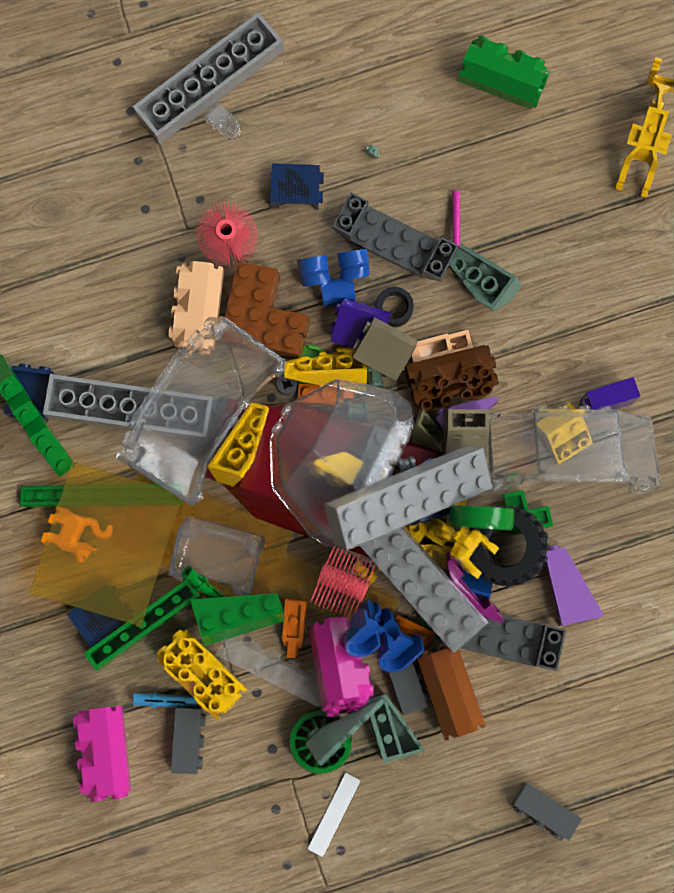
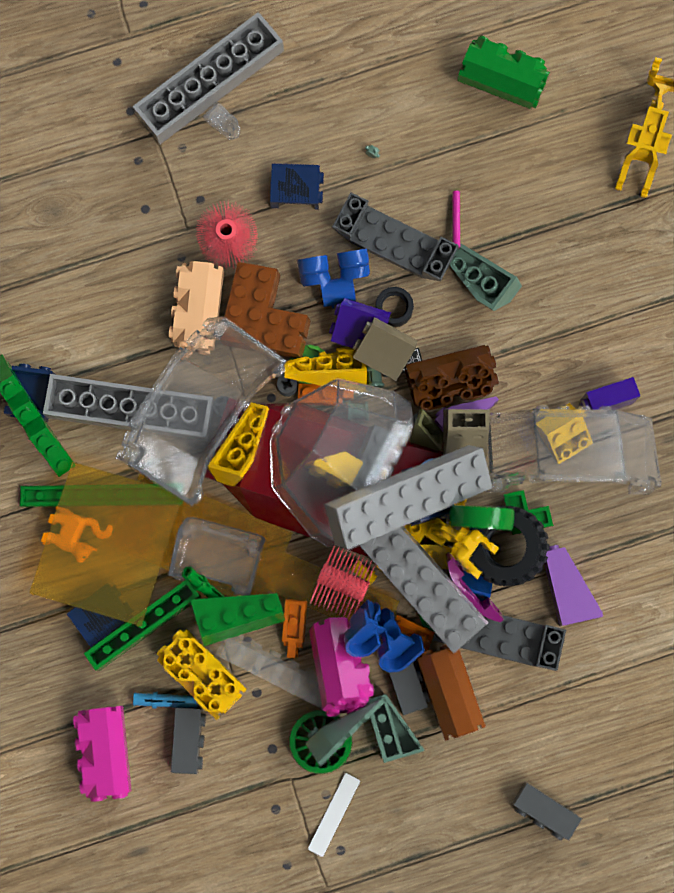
dark grey wheel [394,456,416,475] -> none
light nougat slope [411,330,473,363] -> none

